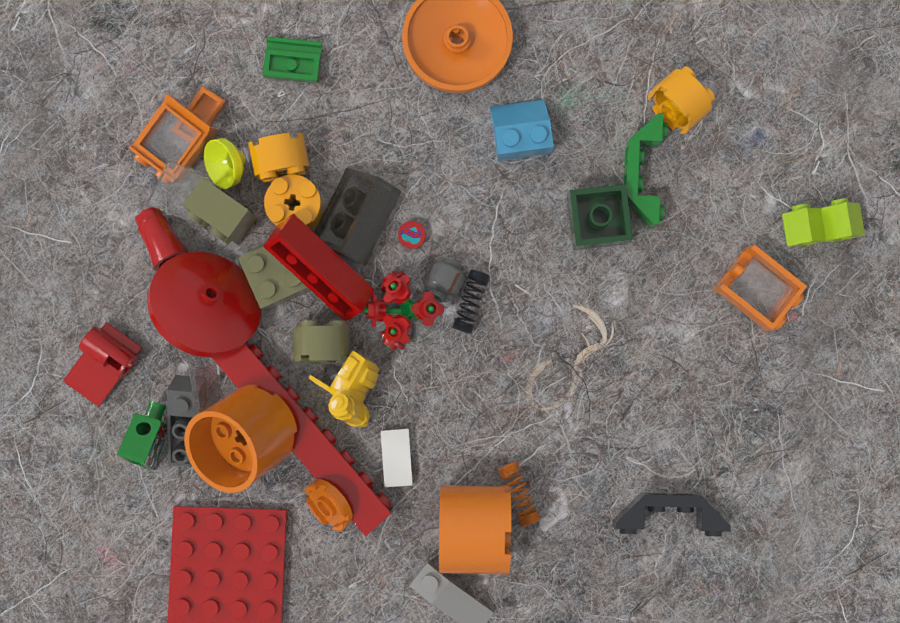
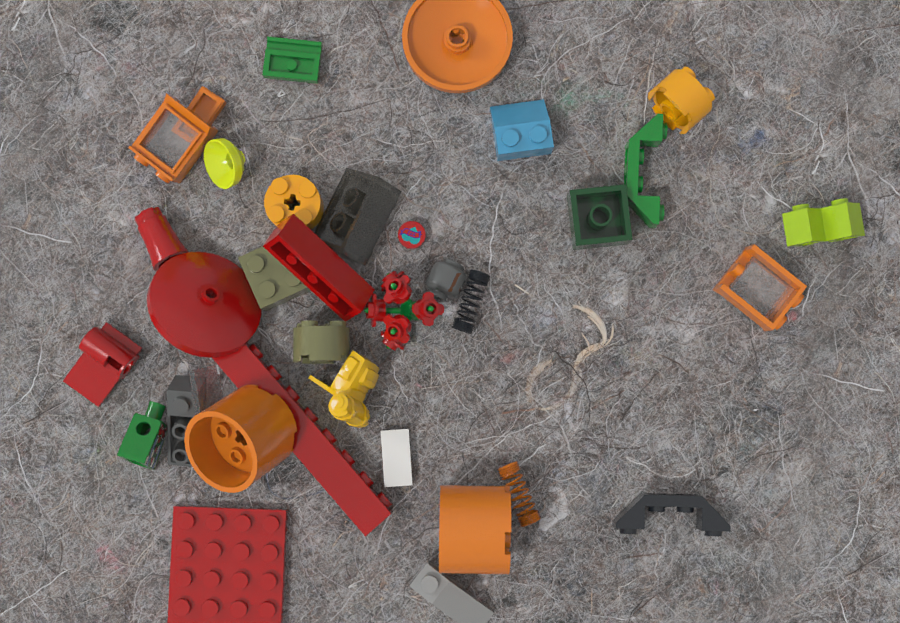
clear piece [147,160,211,221] -> none
olive brick [182,177,257,245] -> none
light orange brick [248,132,310,183] -> none
orange tile [305,479,353,531] -> none

